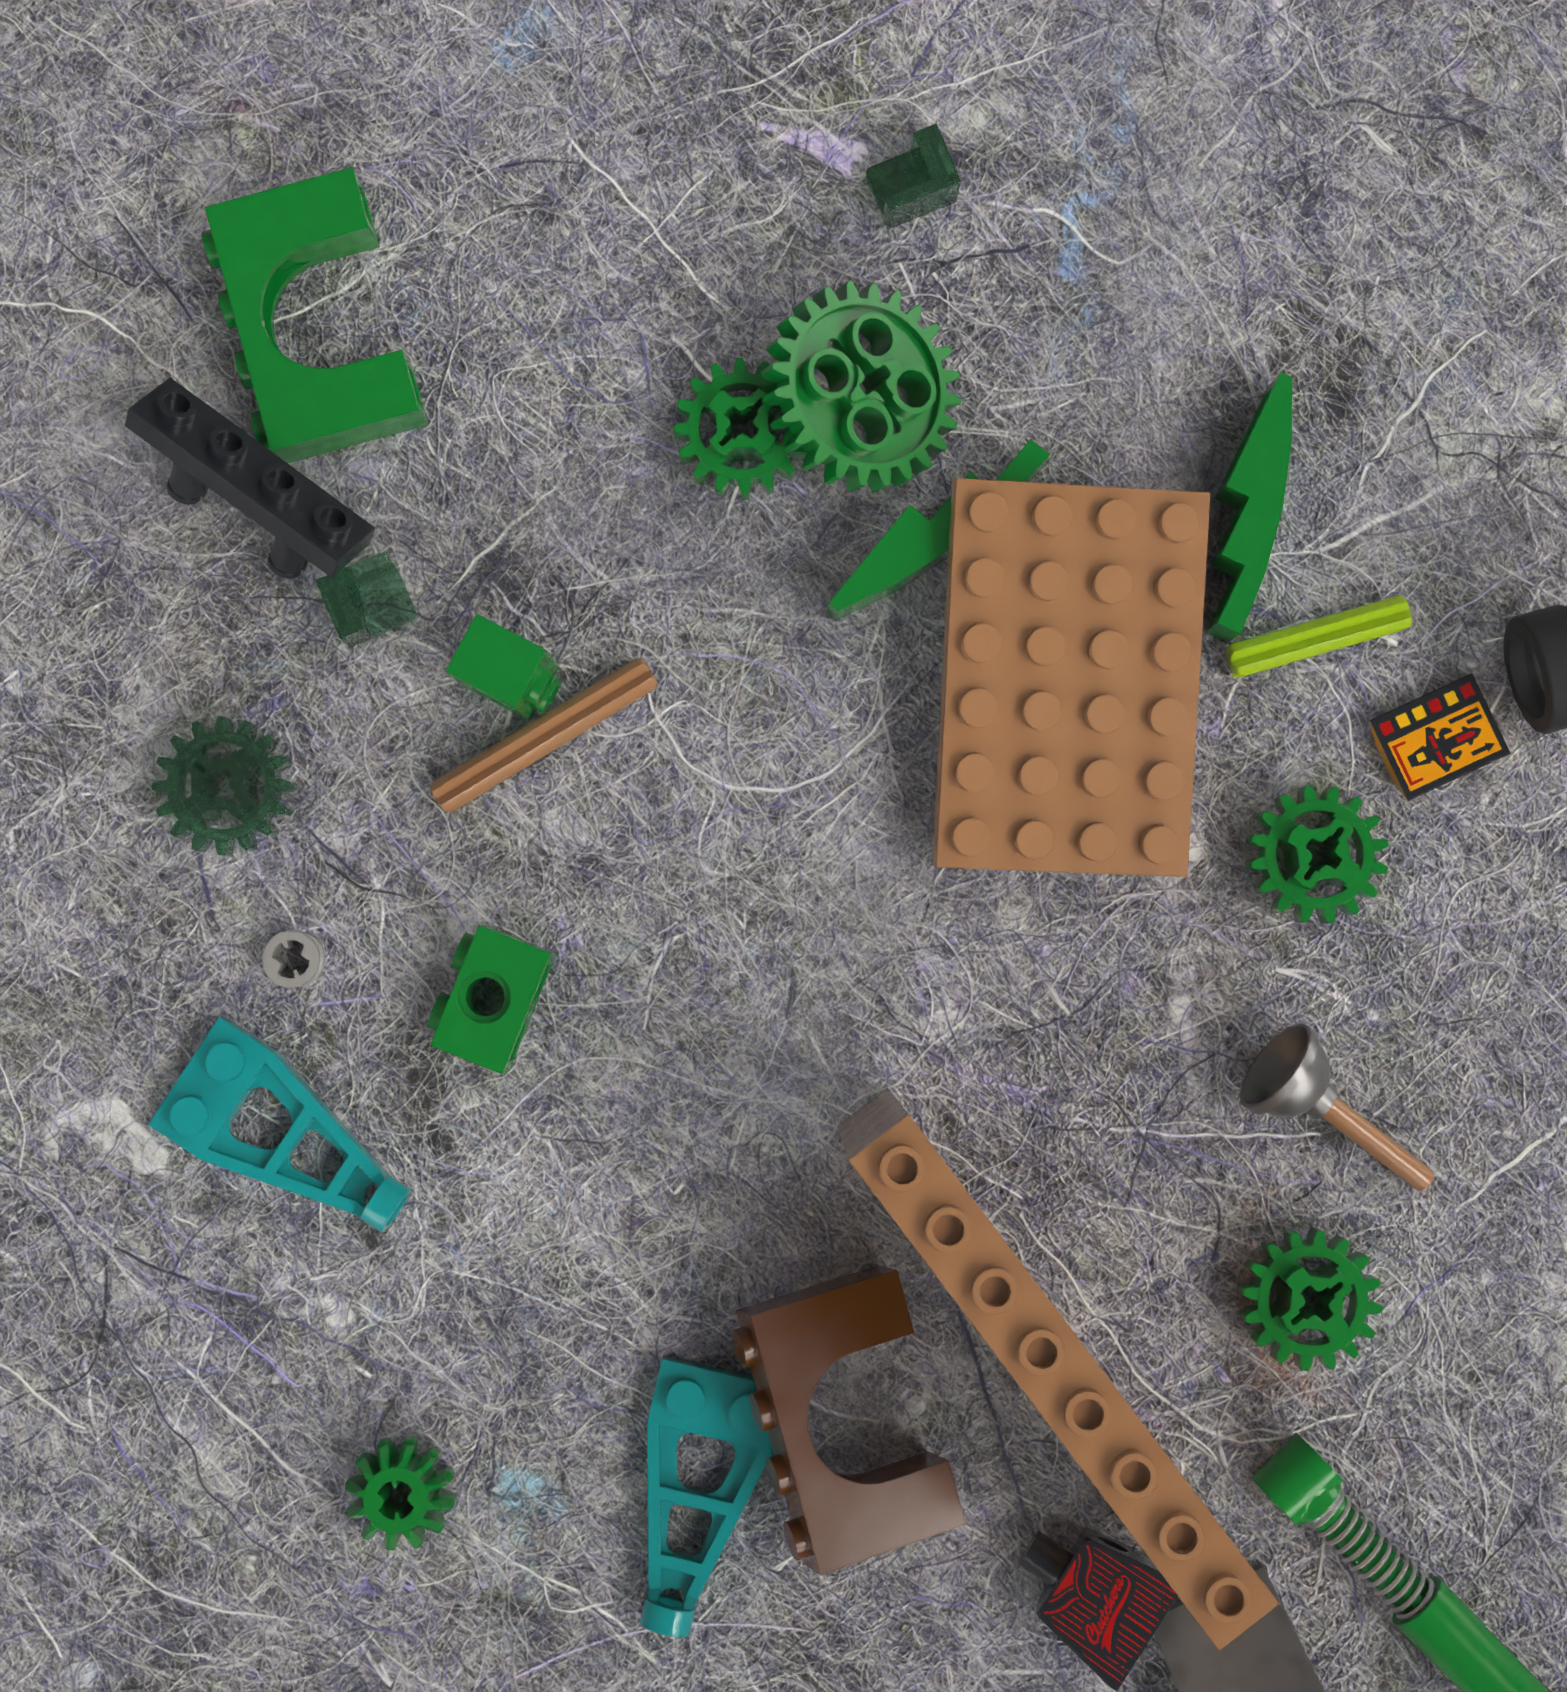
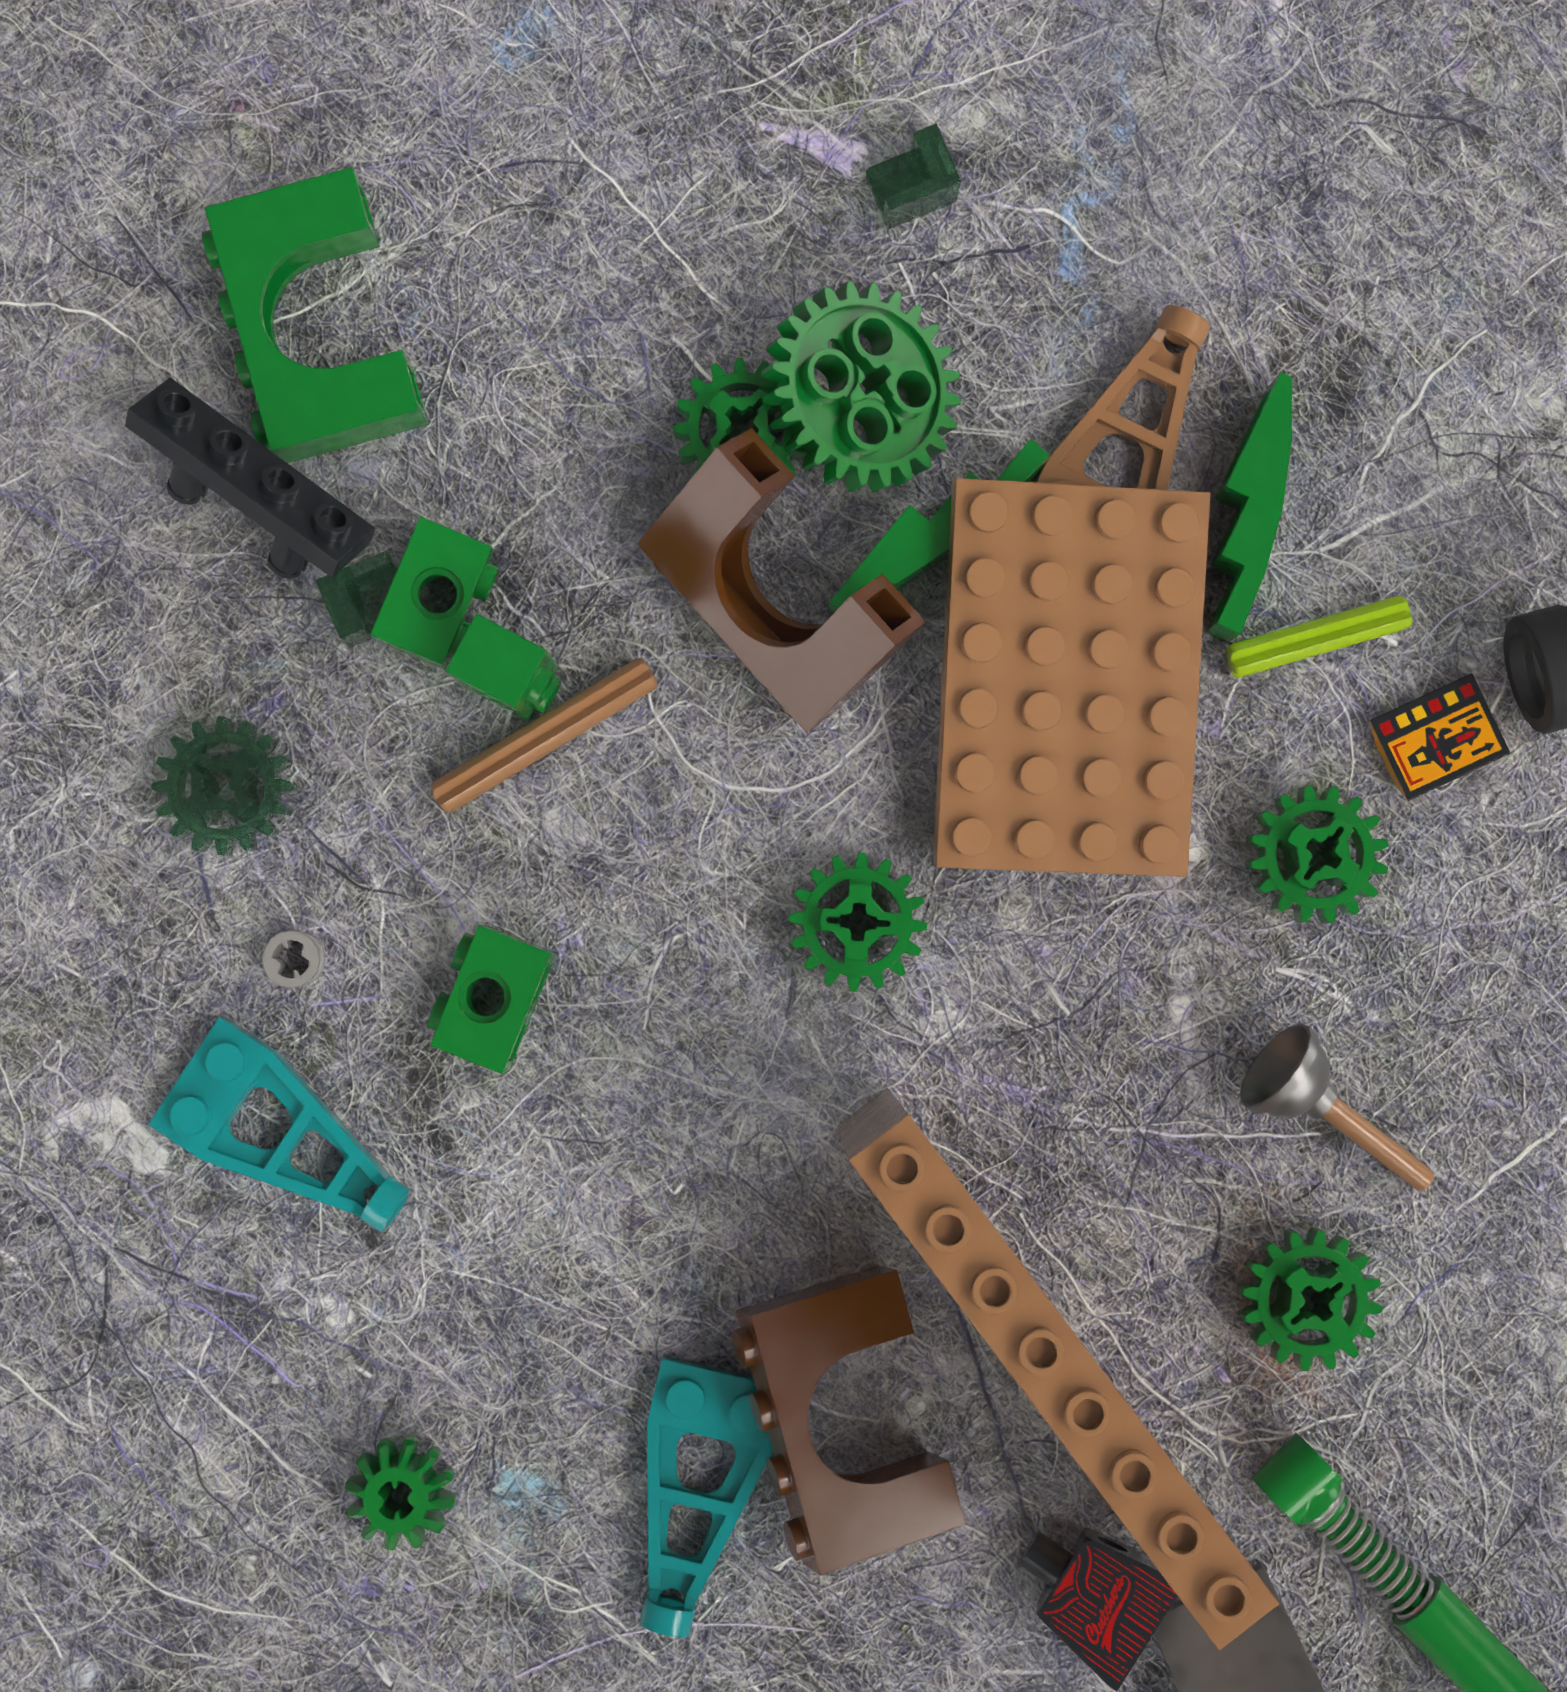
none -> green brick [370,516,500,670]
none -> reddish brown arch [637,428,926,733]
none -> green gear [788,853,928,992]
none -> medium nougat plate [1036,305,1211,490]

